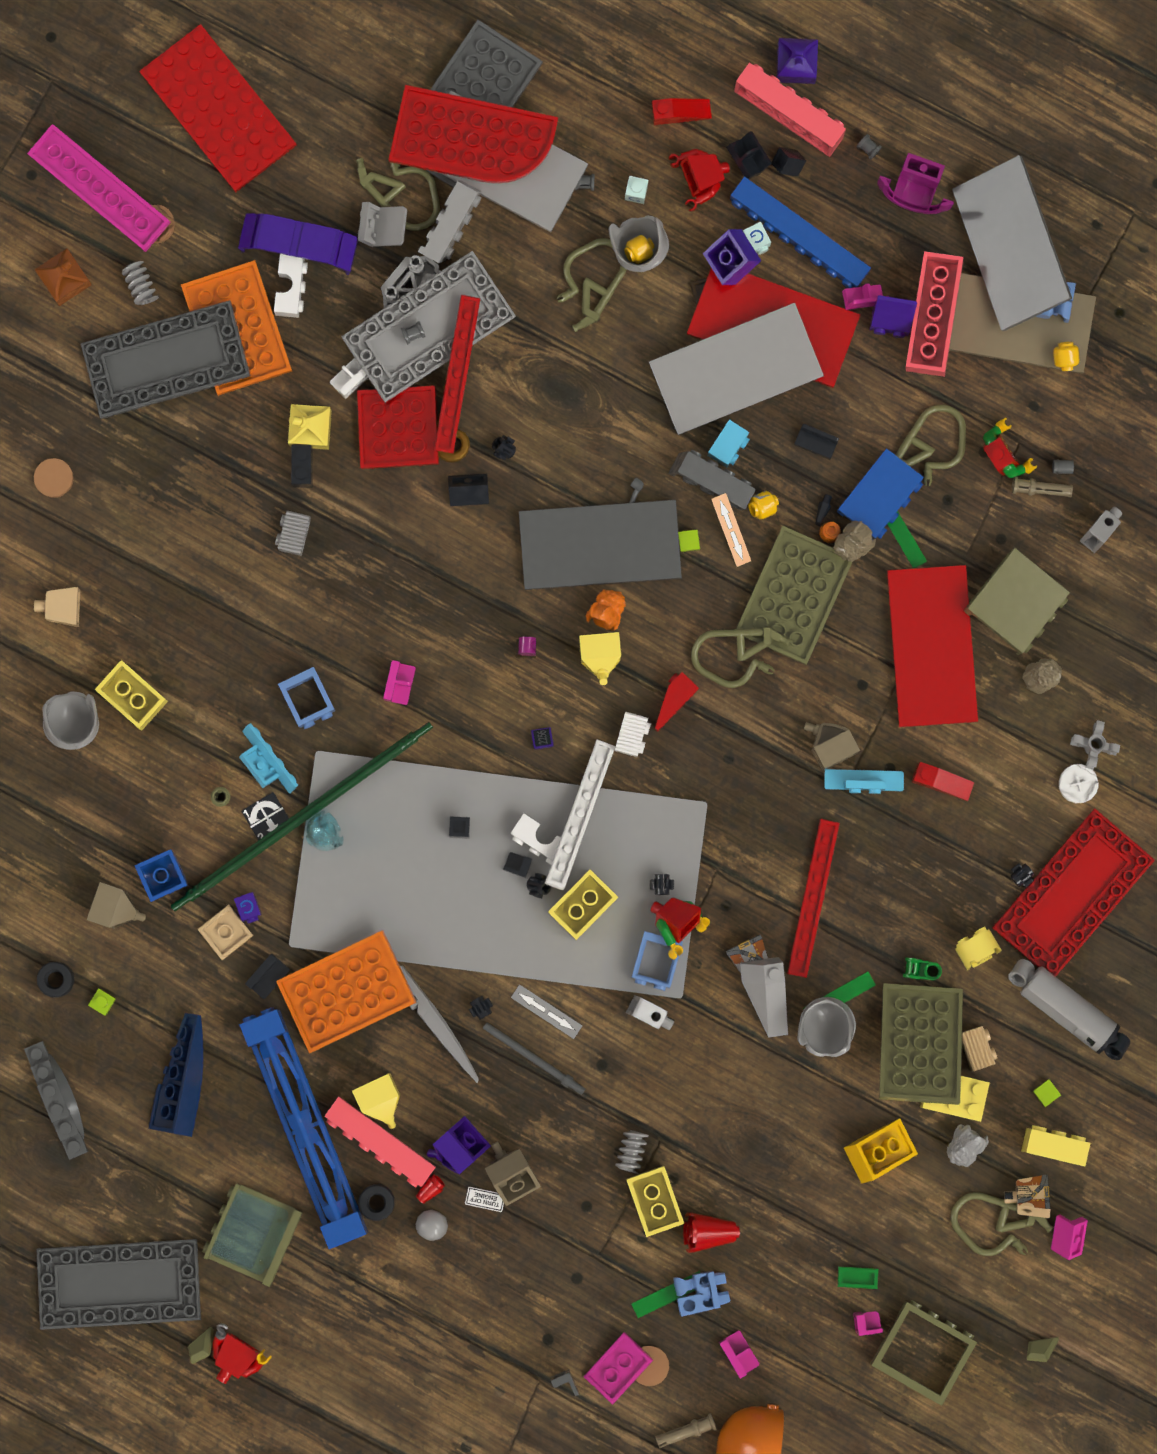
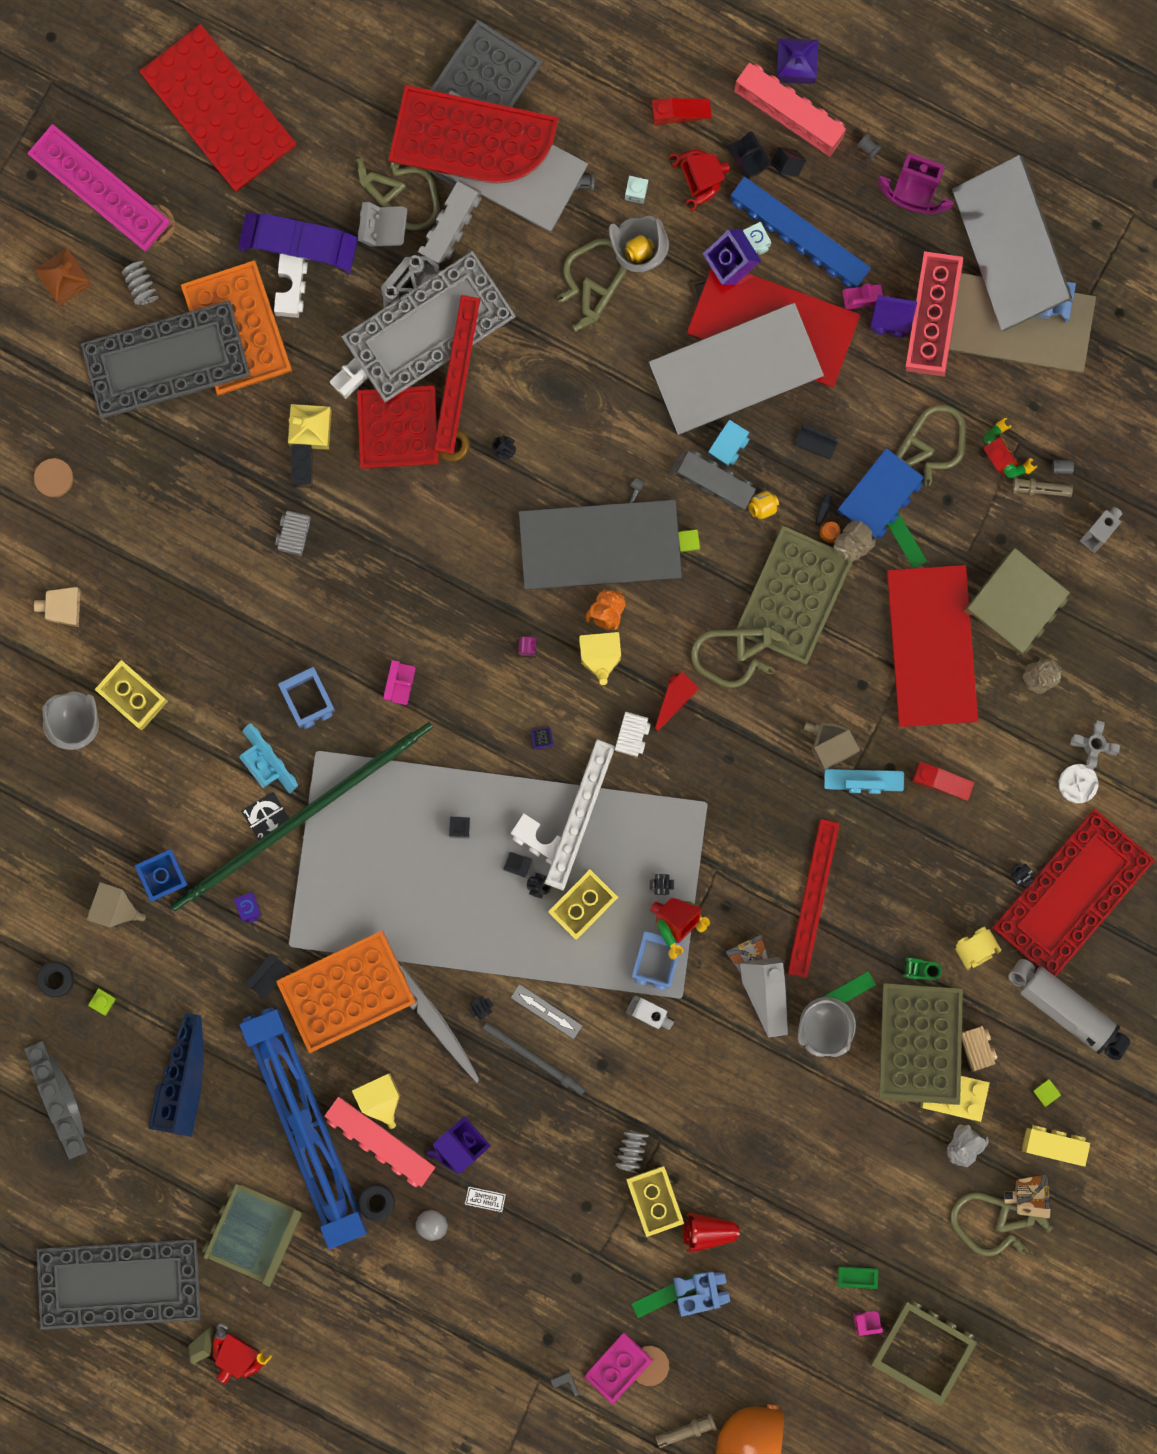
tan tile [198,905,254,960] -> none
olive cone [211,787,230,807] -> none
clear light blue cylinder [306,810,344,851] -> none
dark grey bush [401,321,425,345] -> none
red cone [416,1174,445,1204] -> none
black panel [448,473,489,506] -> none
dark tan piece [485,1141,541,1206] -> none
light nougat sticker [711,493,751,567] -> none
dark pink panel [719,1330,759,1379] -> none
yellow slope [844,1119,918,1184] -> none
olive piece [1027,1337,1059,1362] -> none
dark pink panel [1051,1215,1088,1260] -> none
yellow head [1053,342,1080,371] -> none

